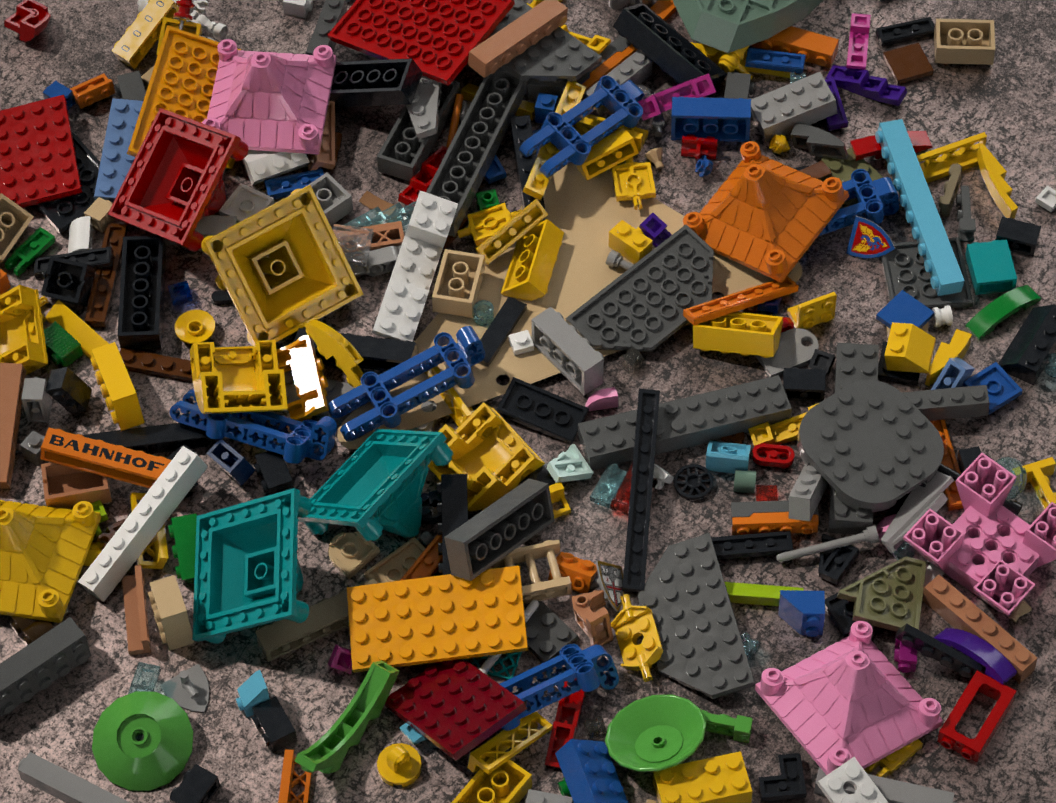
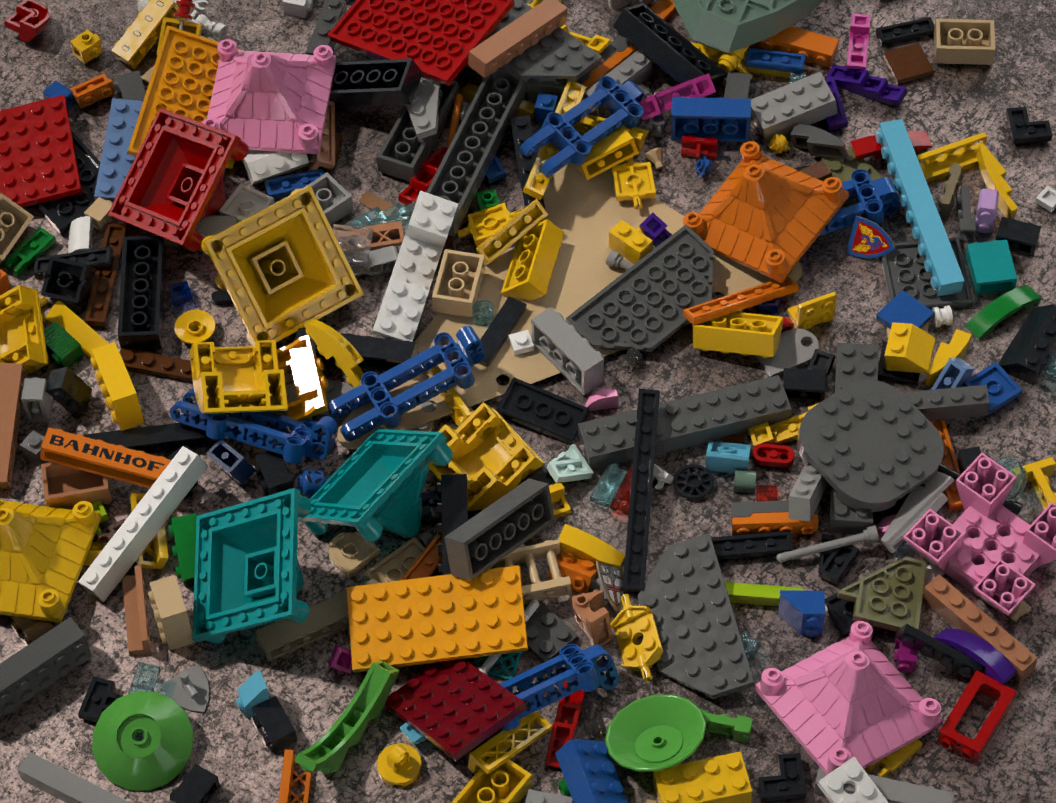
none -> yellow brick [70,29,102,64]
none -> black hinge [78,676,123,723]
none -> blue head [298,470,329,497]
none -> yellow slope [558,524,625,566]
none -> lavender brick [975,188,999,234]
none -> black plate [1006,107,1052,144]

